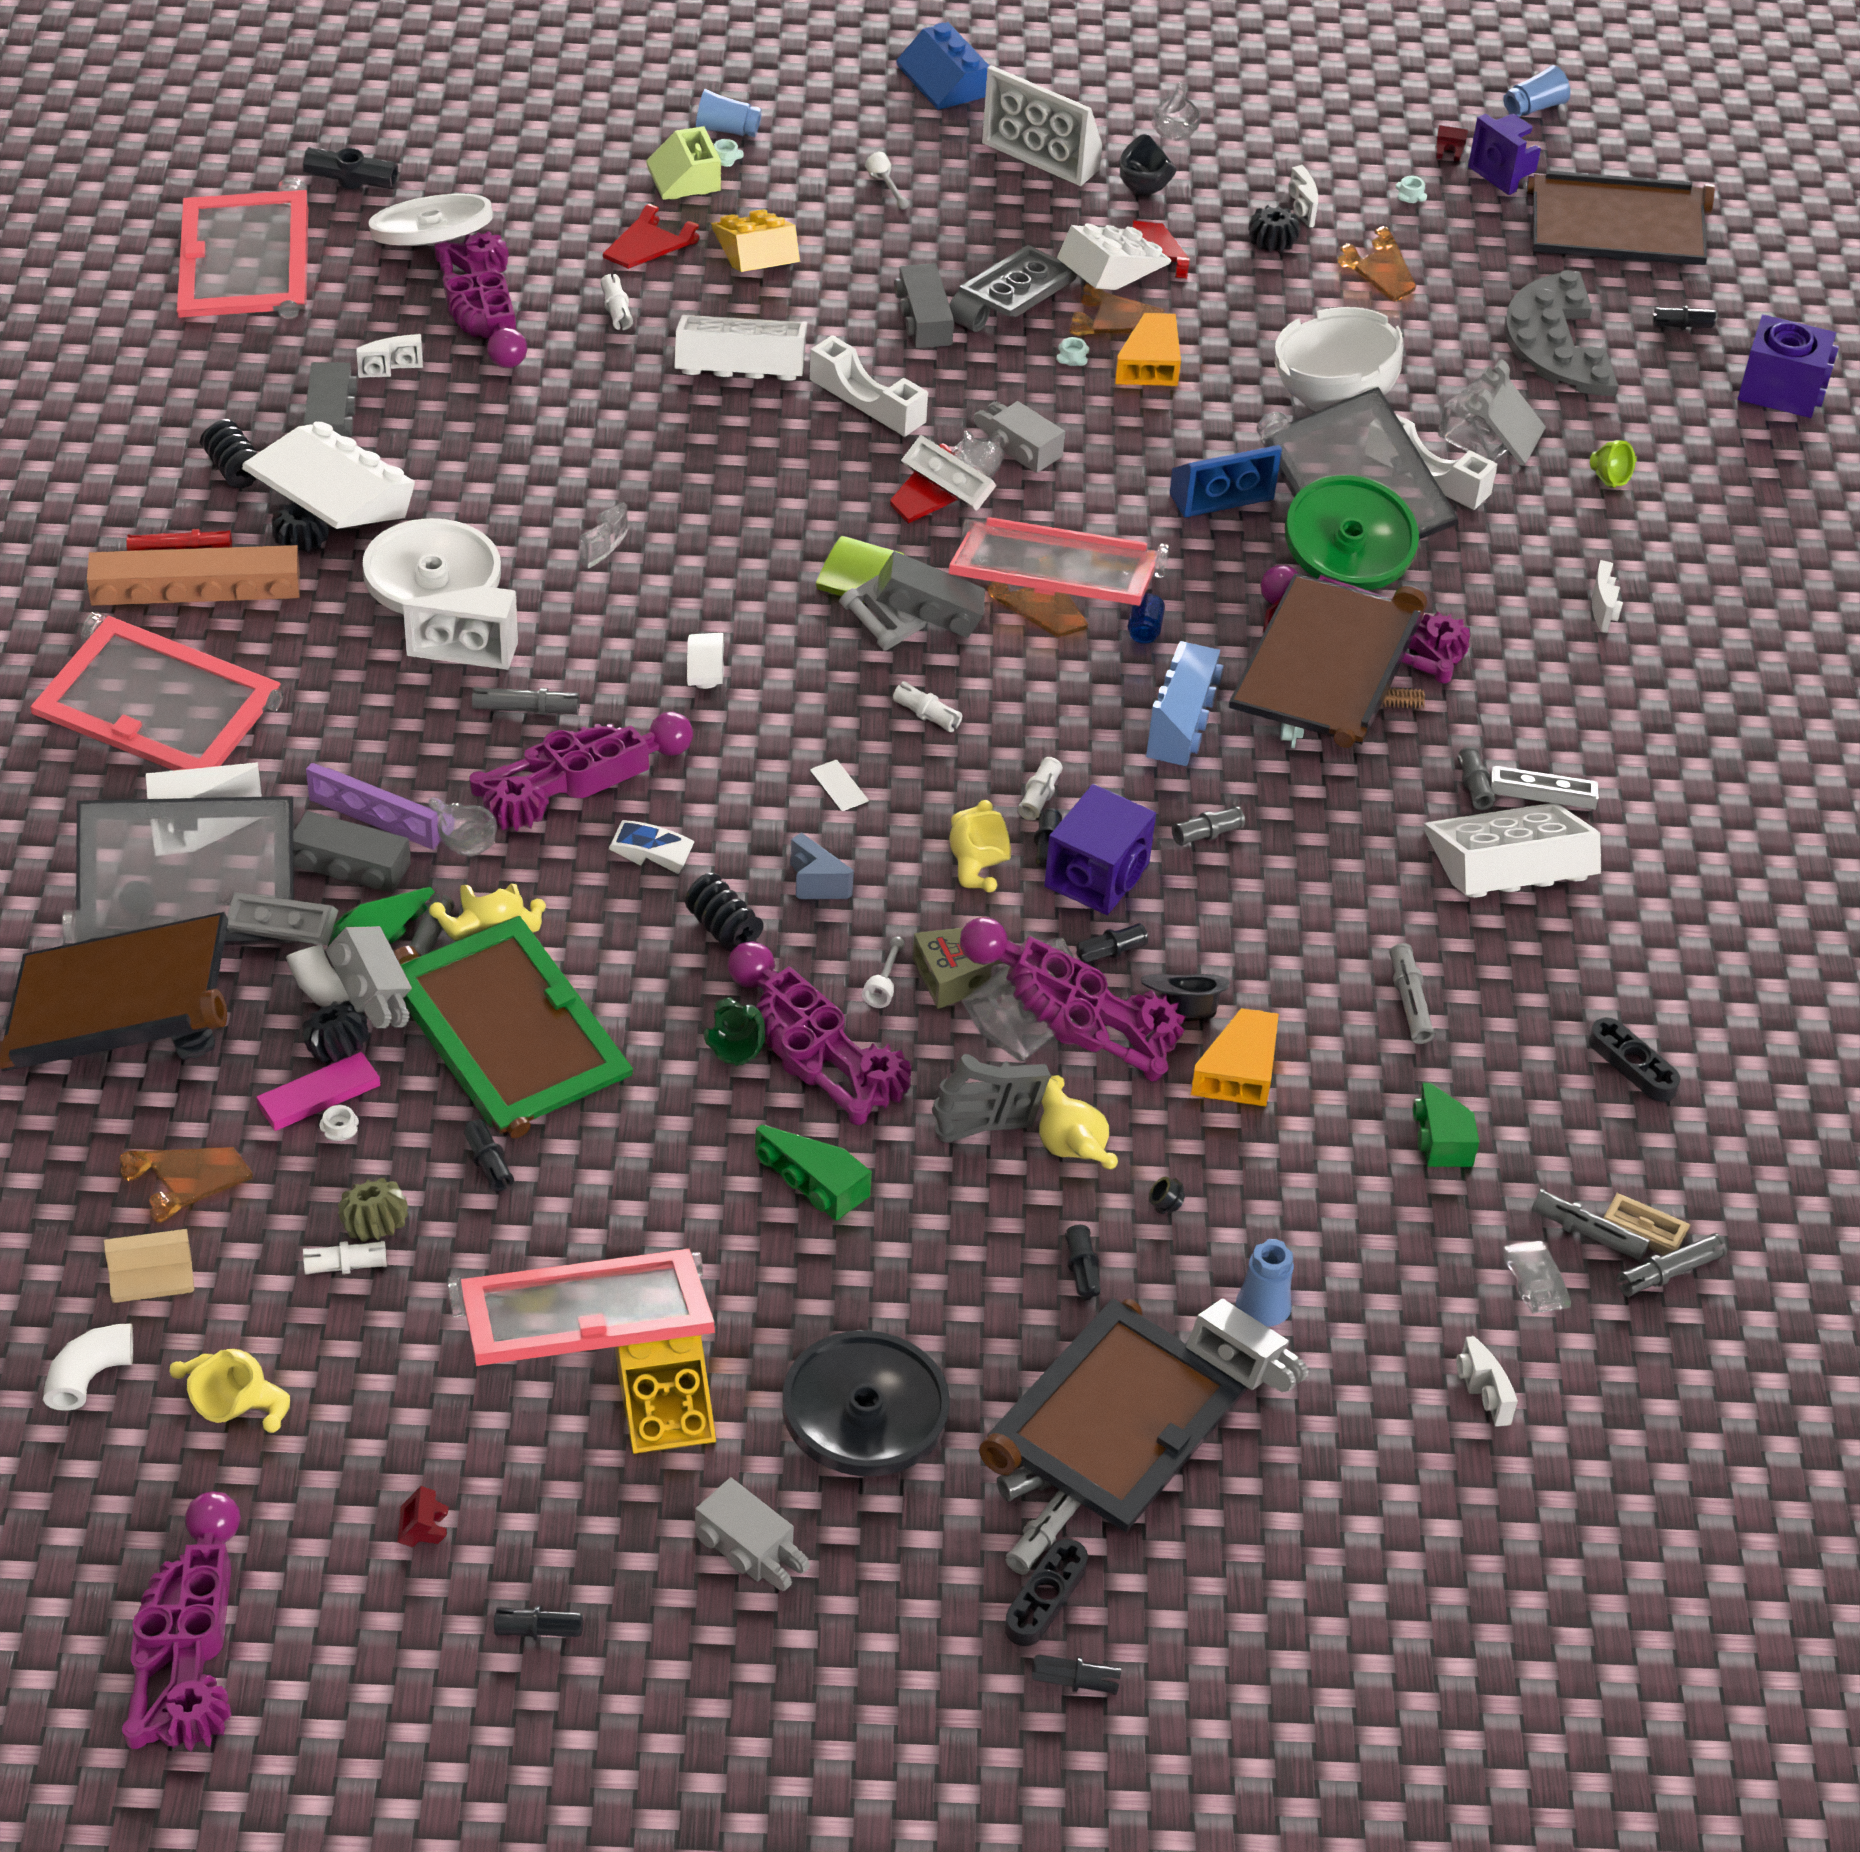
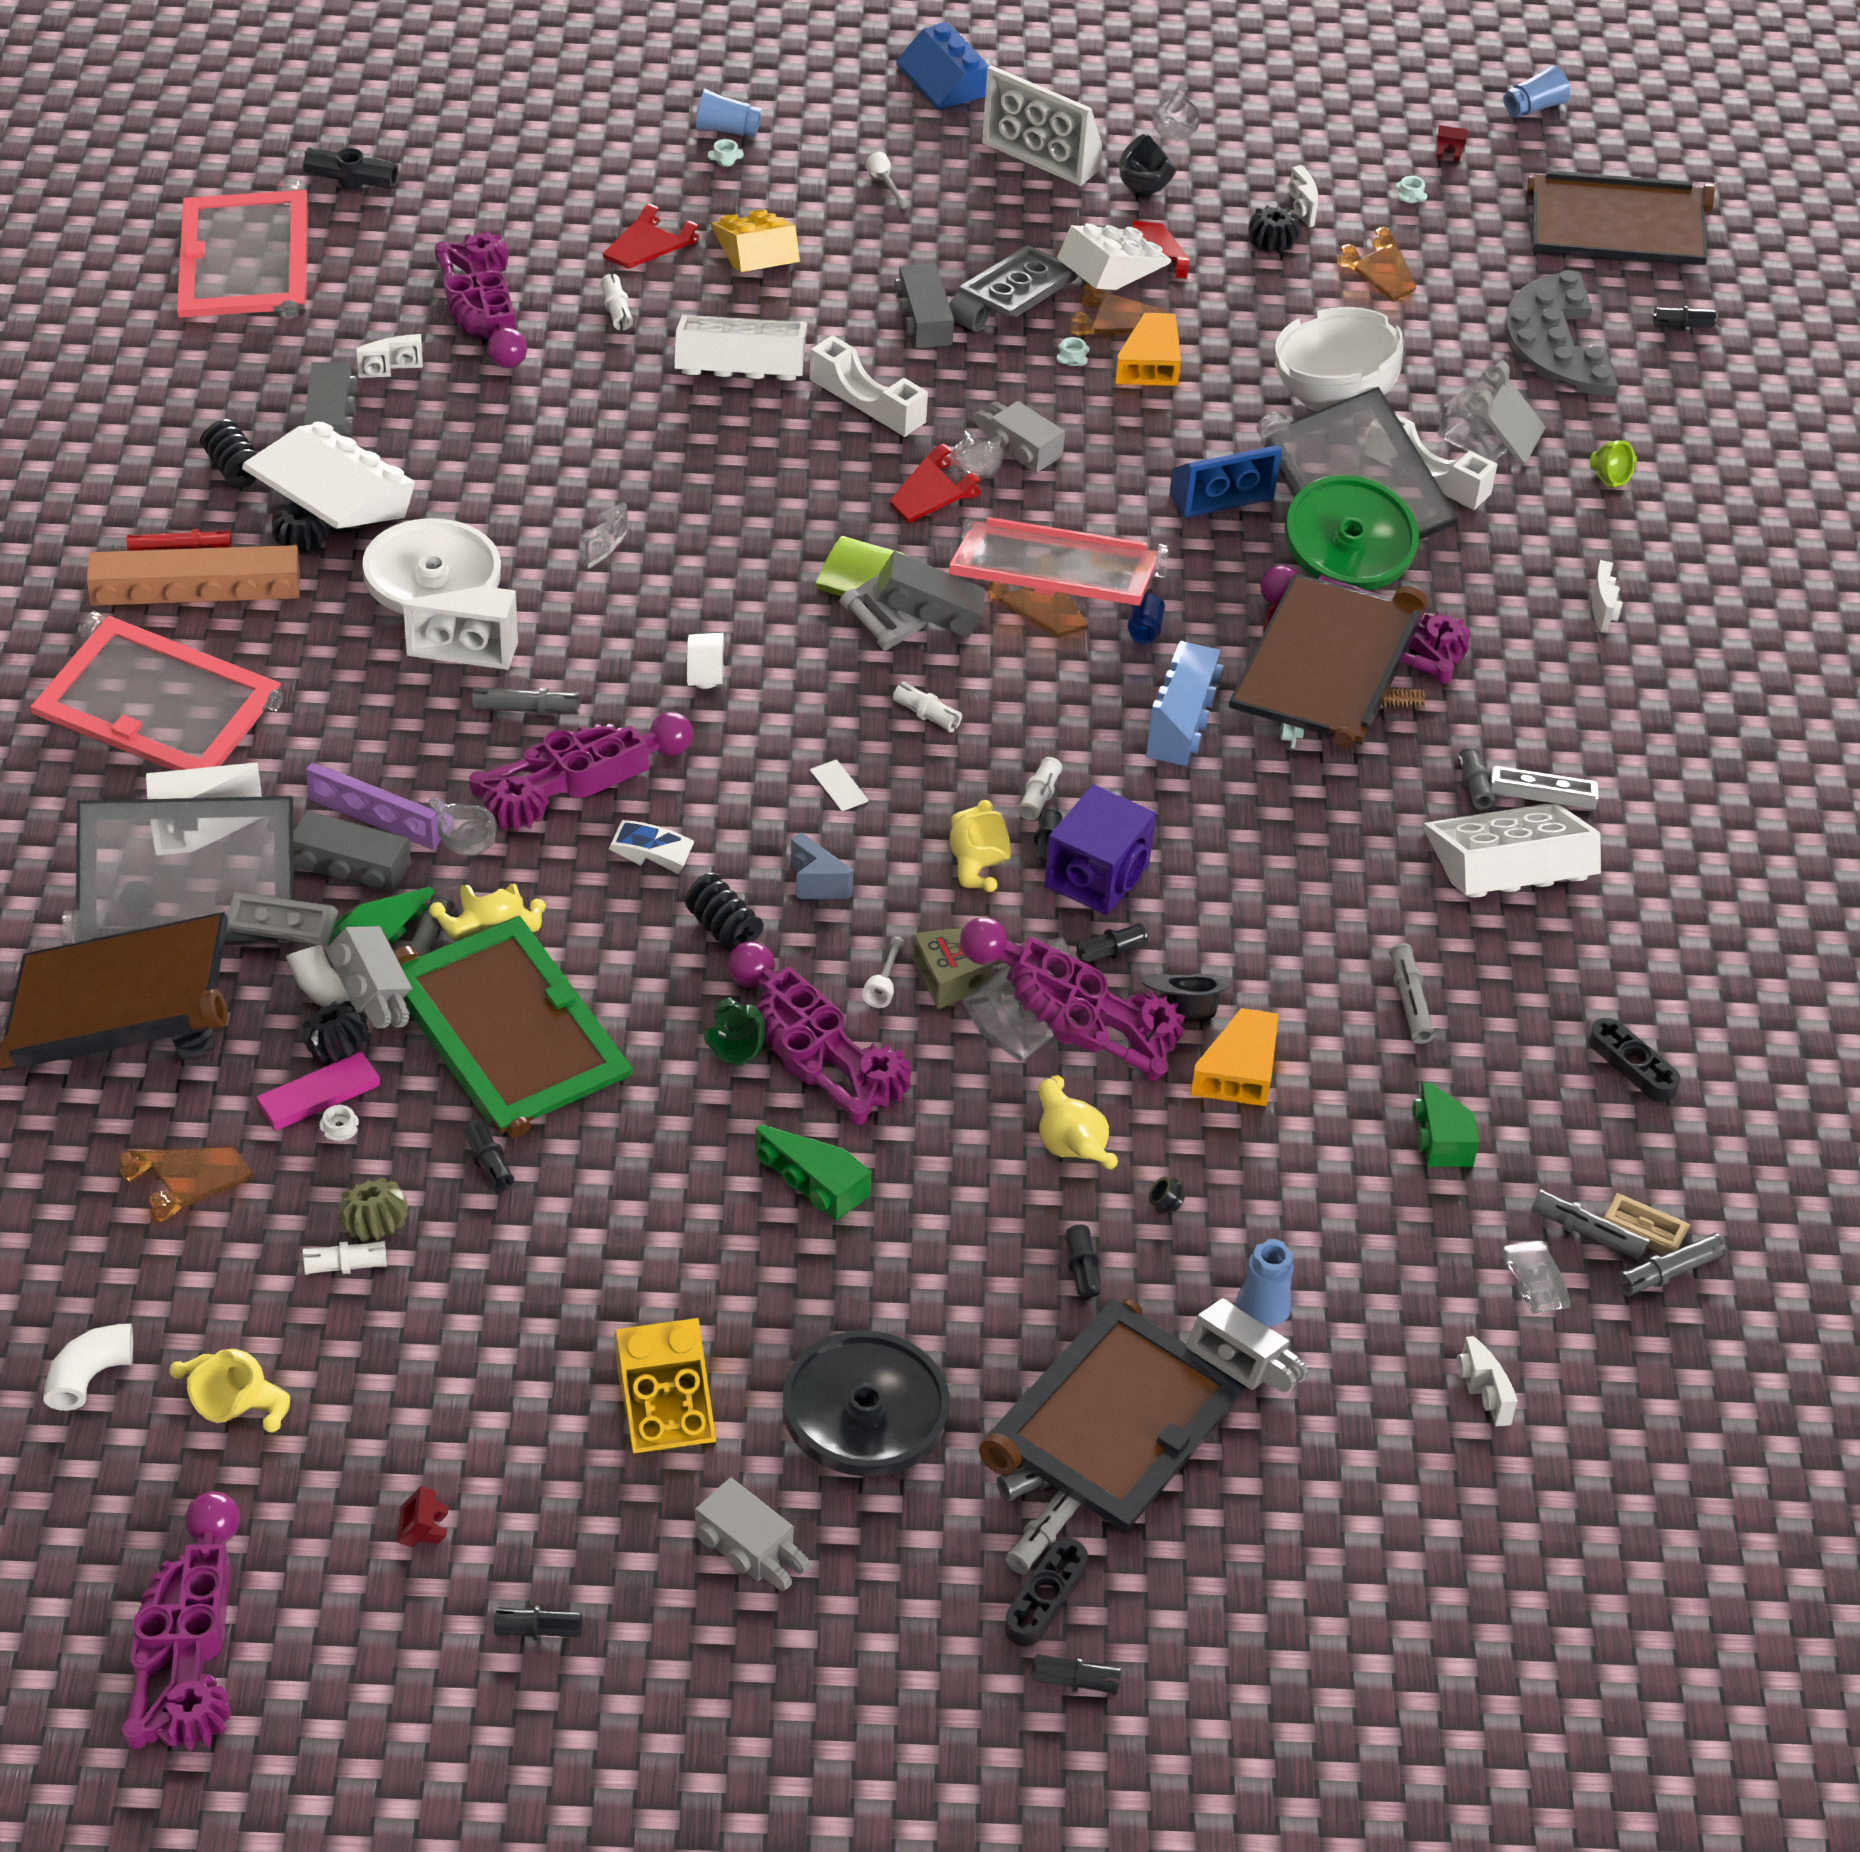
tan panel [104,1229,194,1303] -> none
white dish [369,194,493,246] -> none
door [448,1249,715,1366] -> none
yellowish green slope [646,126,721,200] -> none
white plate [901,435,997,511] -> none
dark grey plate [932,1054,1051,1143] -> none
dark grey pin [1172,806,1245,846] -> none
dark purple panel [1468,113,1541,195] -> none
dark purple brick [1737,314,1839,418] -> none

